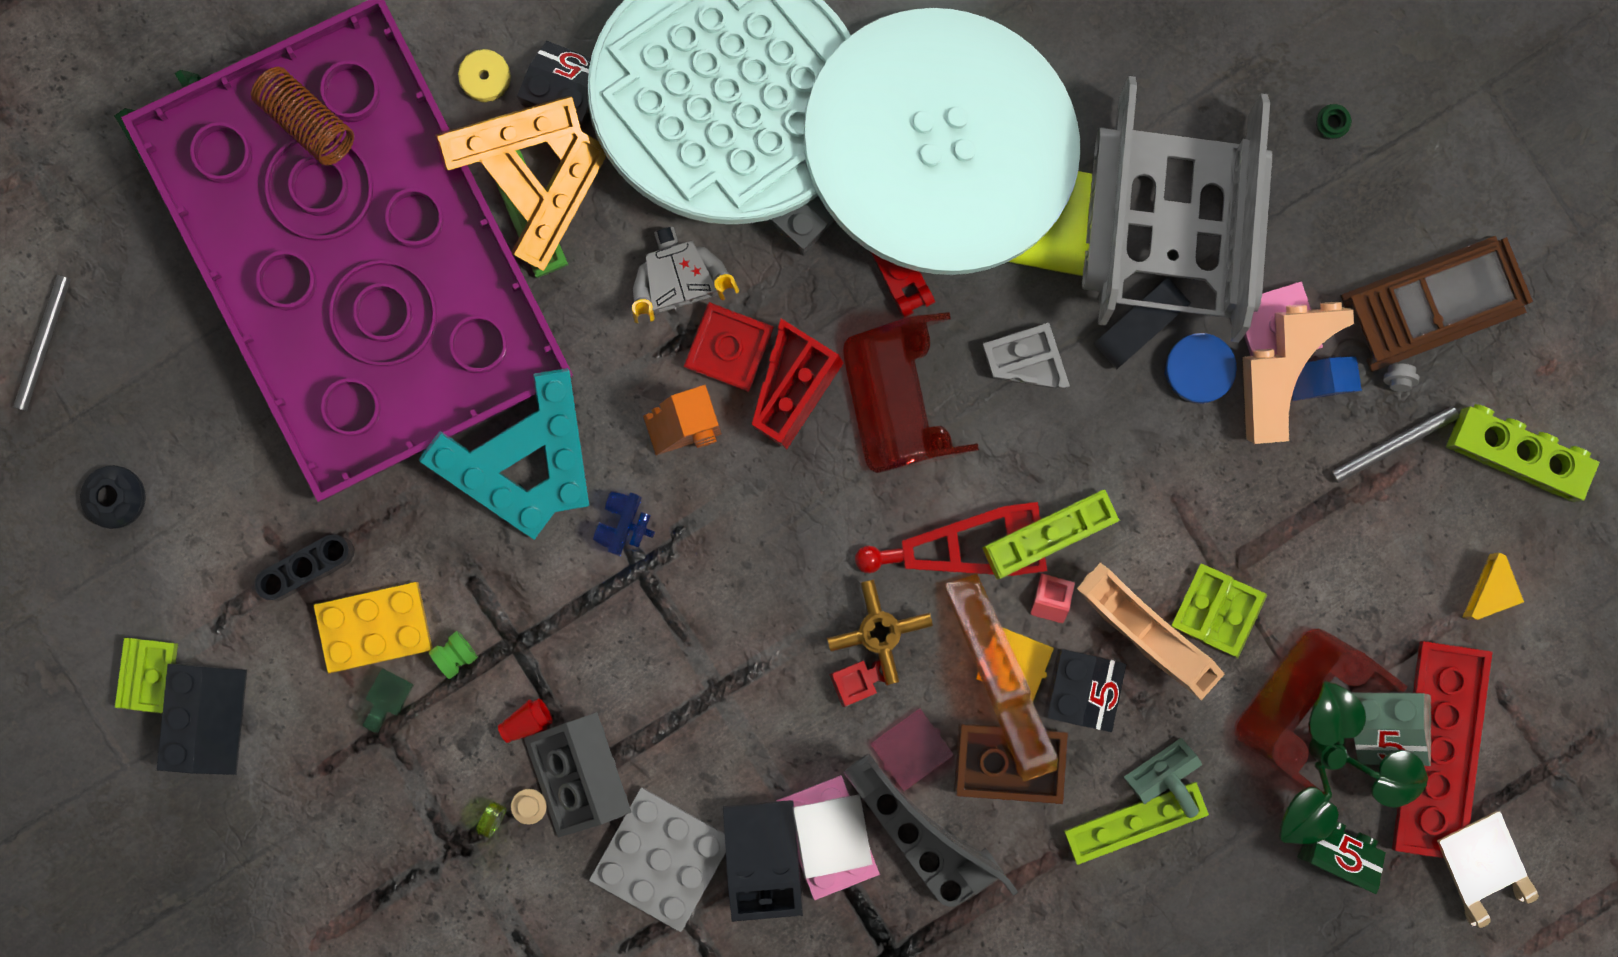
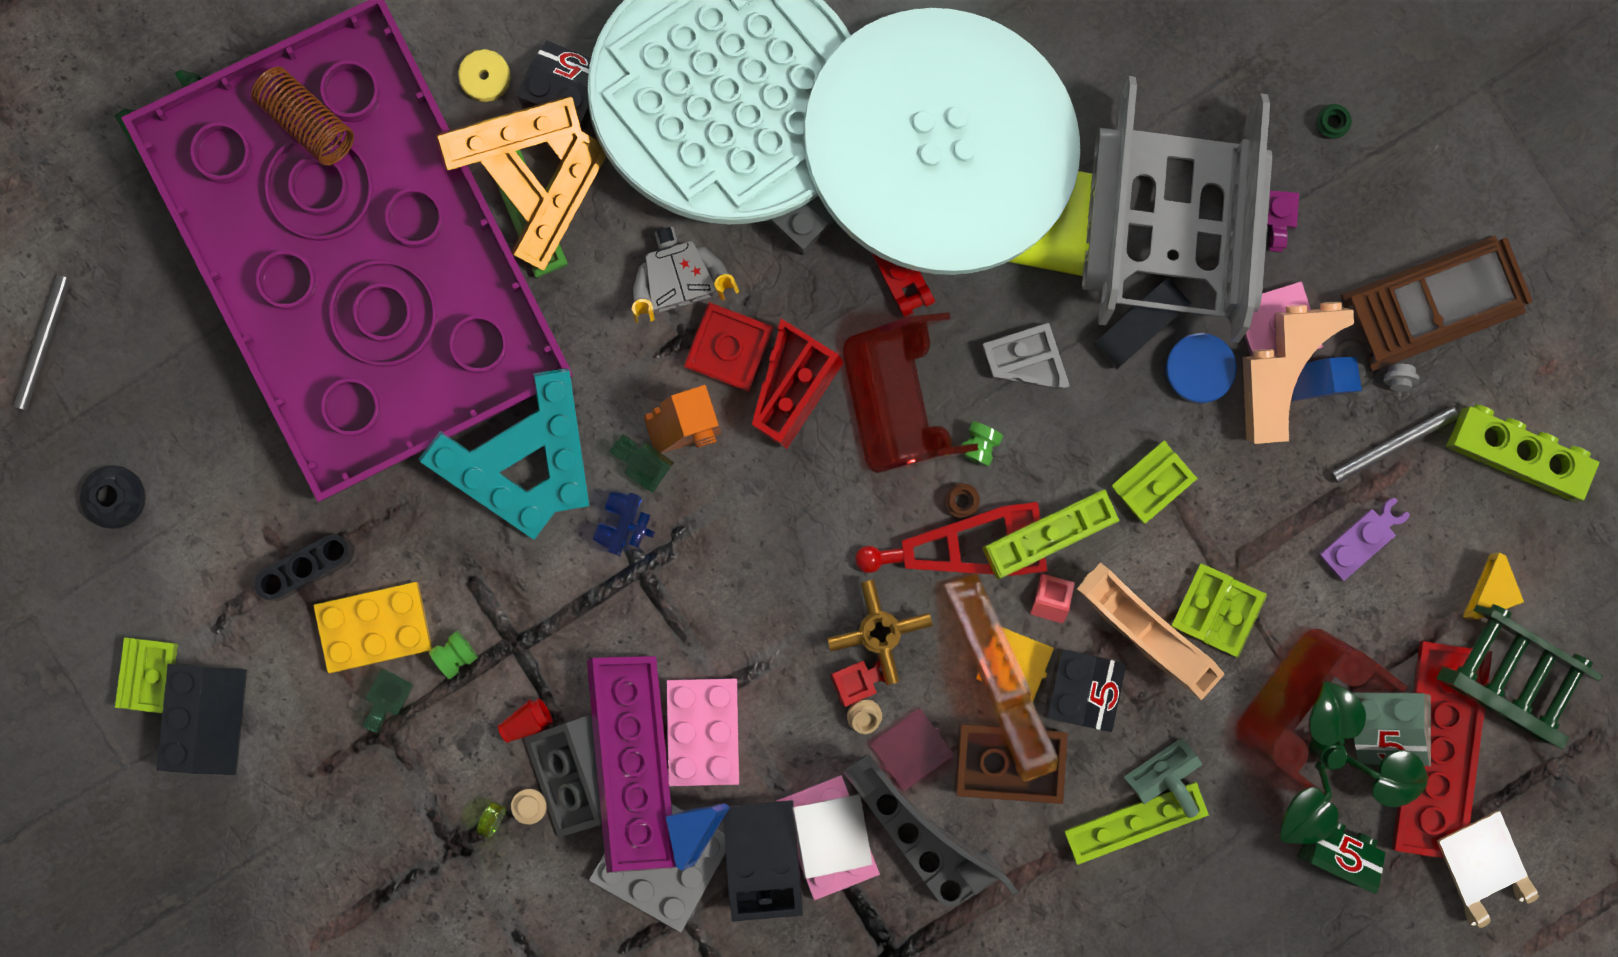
none -> magenta plate [586,656,676,873]
none -> clear green plate [609,434,674,493]
none -> blue slope [666,803,730,871]
none -> bright pink plate [667,679,739,786]
none -> tan plate [847,700,882,734]
none -> reddish brown plate [945,483,980,518]
none -> bright green wheel [958,421,1004,467]
none -> lime plate [1110,440,1198,525]
none -> magenta plate [1267,190,1299,253]
none -> medium lavender plate [1318,498,1410,581]
none -> dark green fence [1436,604,1603,750]

